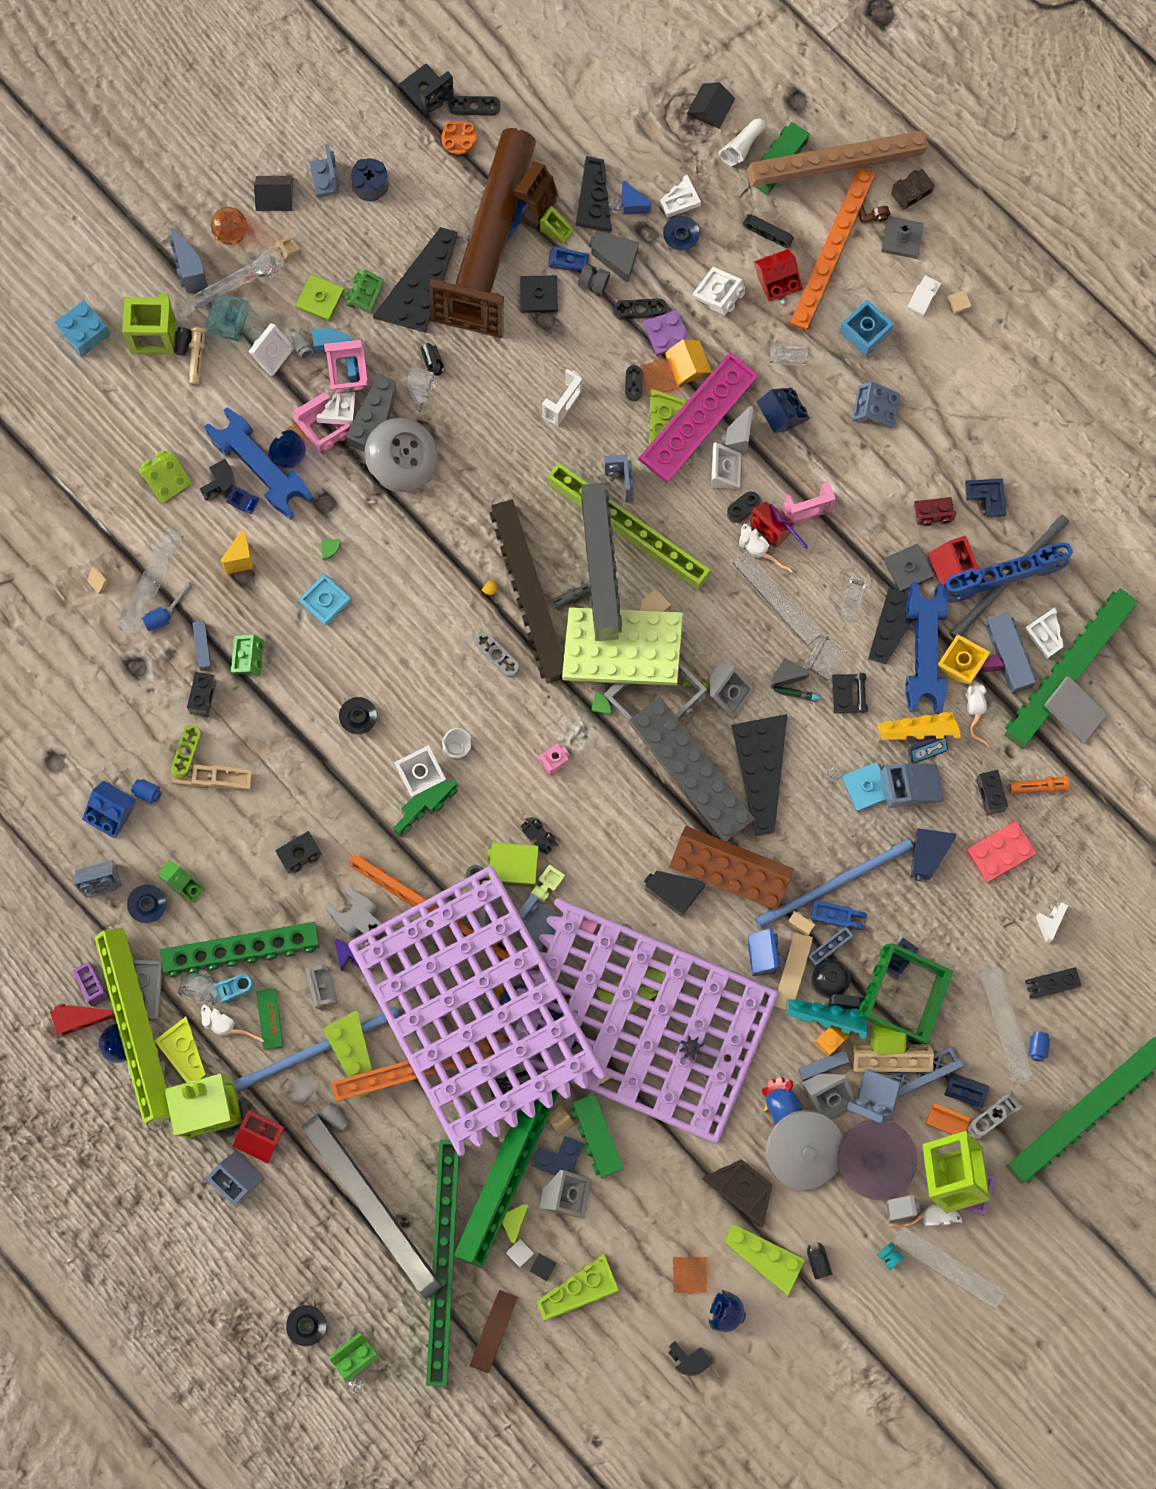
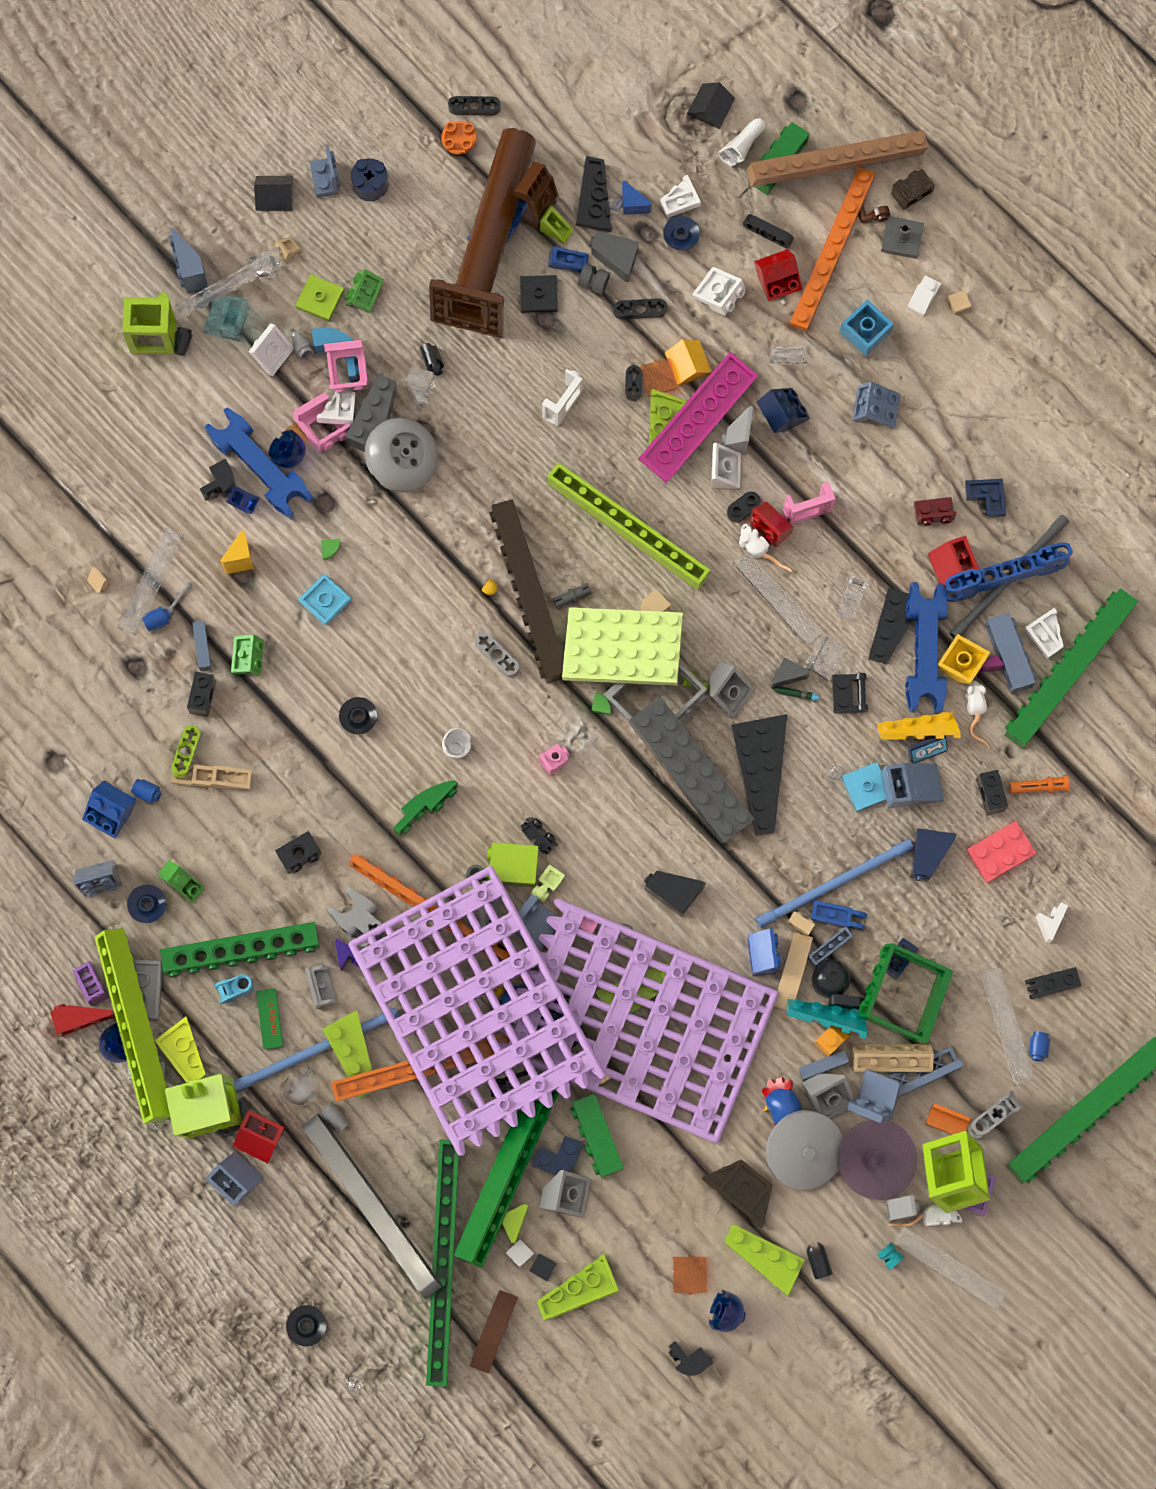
dark azure brick [55,300,110,357] -> none
lime bracket [137,450,191,503] -> none
clear cylinder [178,970,219,1006] -> none
tan pin [188,327,207,385] -> none
white animal [201,1004,264,1042] -> none
clear orange cylinder [211,207,248,245] -> none
bright green bracket [328,1333,379,1382] -> none
black wing [373,227,458,333] -> none
white slope [394,745,446,797] -> none
black bracket [398,63,454,118] -> none
tan slope [547,1105,574,1136] -> none
dark grey brick [581,483,622,641] -> none
sand blue bracket [604,454,633,502] -> none
medium lavender plate [643,310,690,357] -> none
dark orange brick [669,826,794,911] -> none
black gear [679,1035,704,1060] -> none
dark purple piece [770,504,808,549] -> none
lime slope [869,1024,907,1055] -> none
dark grey plate [883,543,934,592] -> none
dark blue slope [944,1073,989,1108] -> none
light grey tile [1044,677,1107,743] -> none

